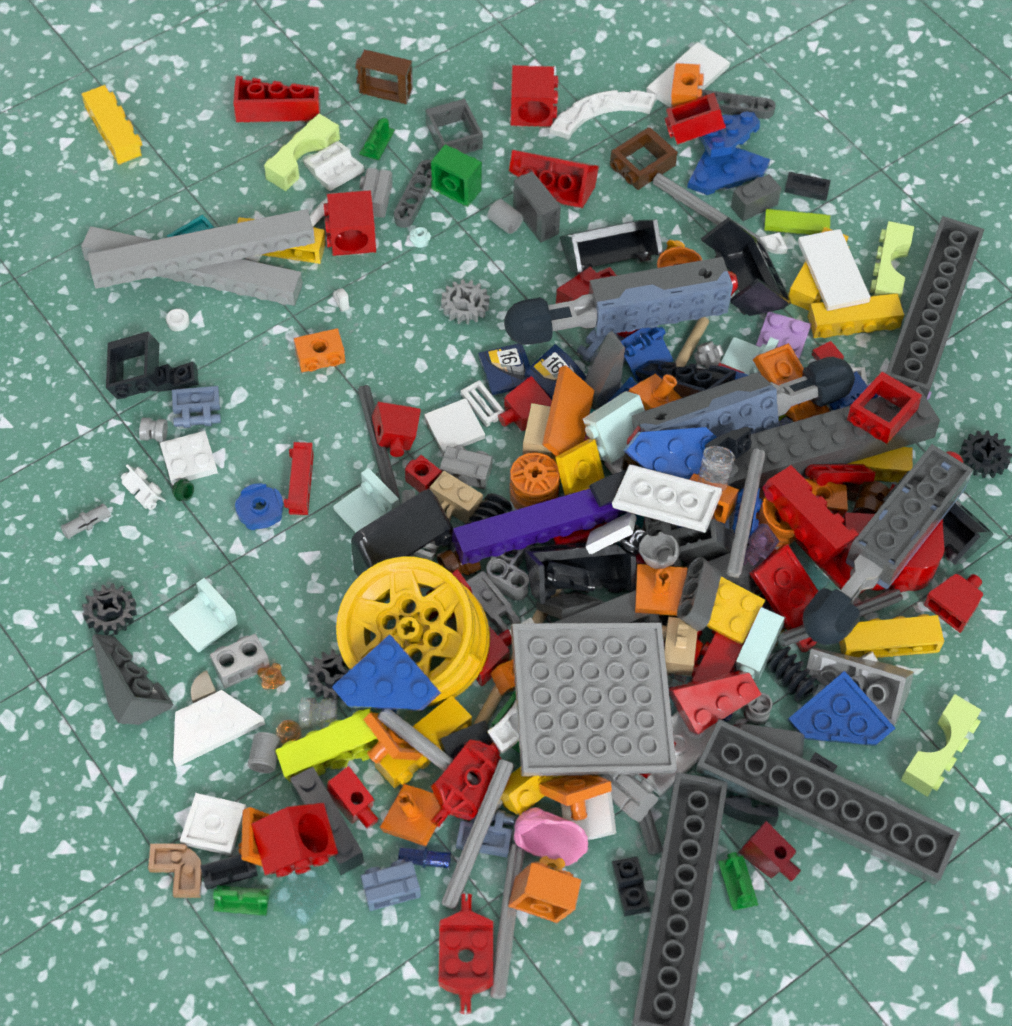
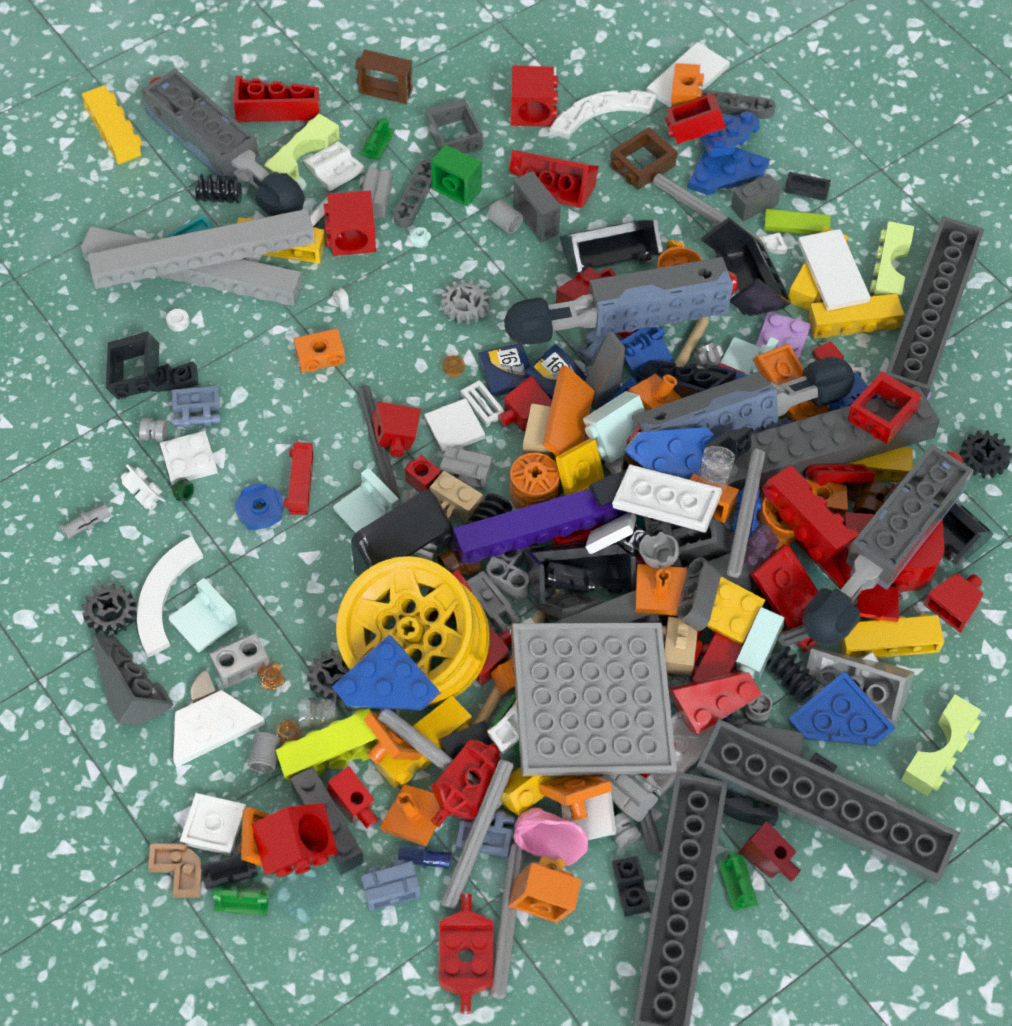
none -> white tile [137,536,203,658]
none -> dark grey piece [142,68,305,216]
none -> black piece [195,174,242,204]
none -> clear orange plate [442,355,465,377]
none -> light grey wheel [613,812,641,849]
none -> red piece [857,584,899,622]

